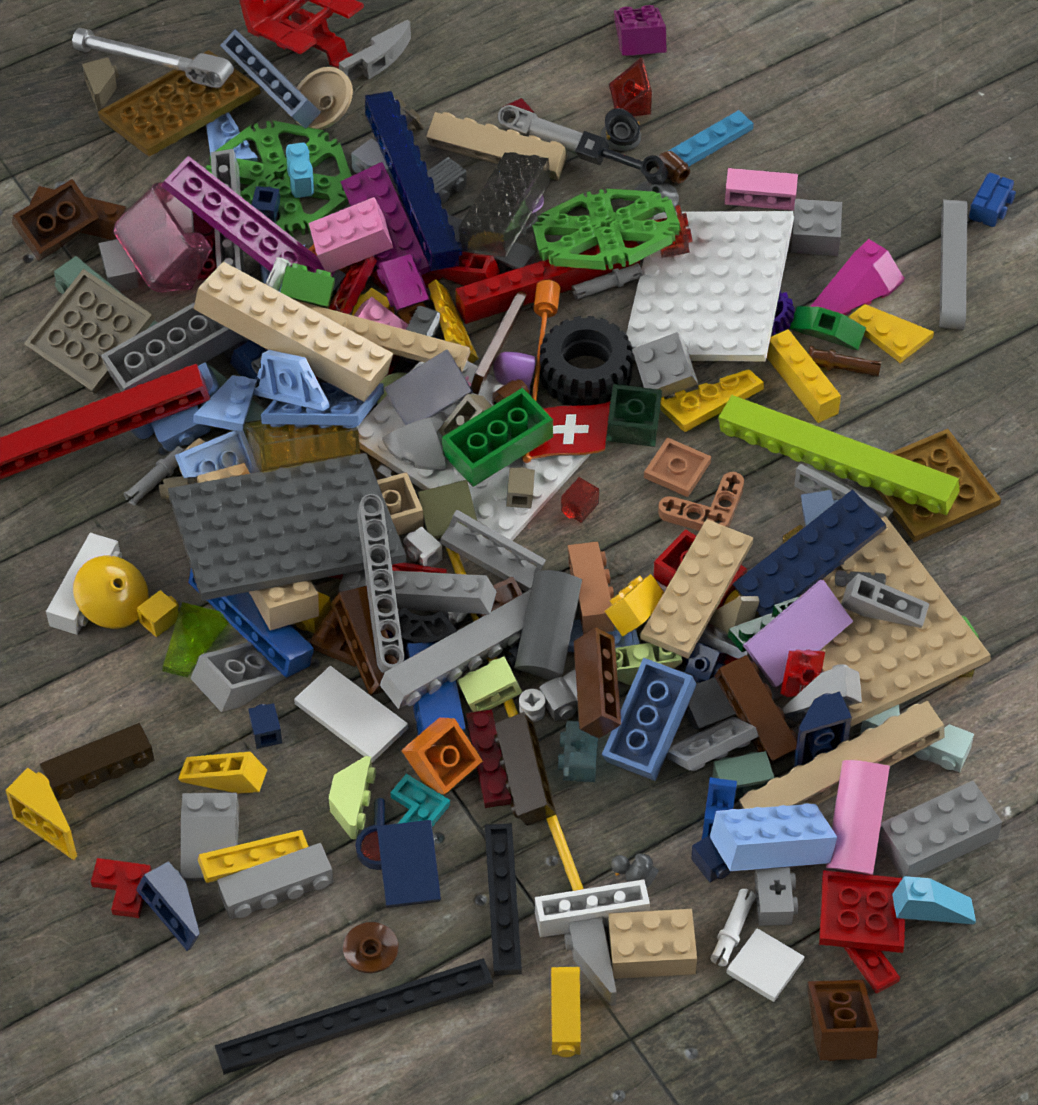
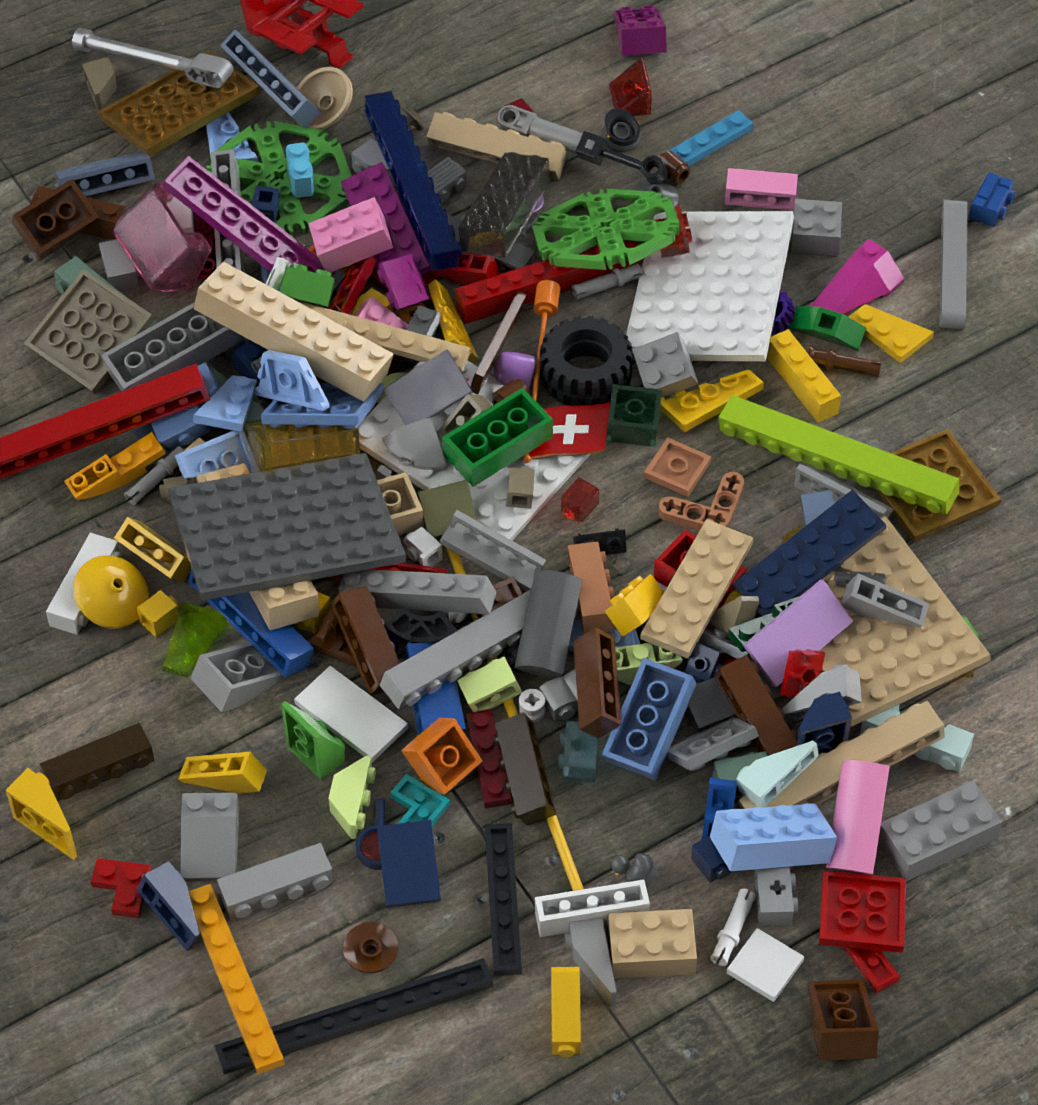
yellow plate [197,830,309,883] -> none
dark blue brick [248,703,282,749] -> none
light grey slope [339,20,411,81] -> none
light grey beam [357,494,404,673] -> none
medium azure slope [892,876,976,924] -> none
none -> sand blue brick [55,151,155,196]
none -> light orange slope [64,432,166,500]
none -> yellow brick [114,517,191,583]
none -> light orange plate [188,884,285,1075]
none -> bright green slope [281,701,346,780]
none -> black hinge [573,528,627,555]
none -> light aqua slope [736,741,819,808]

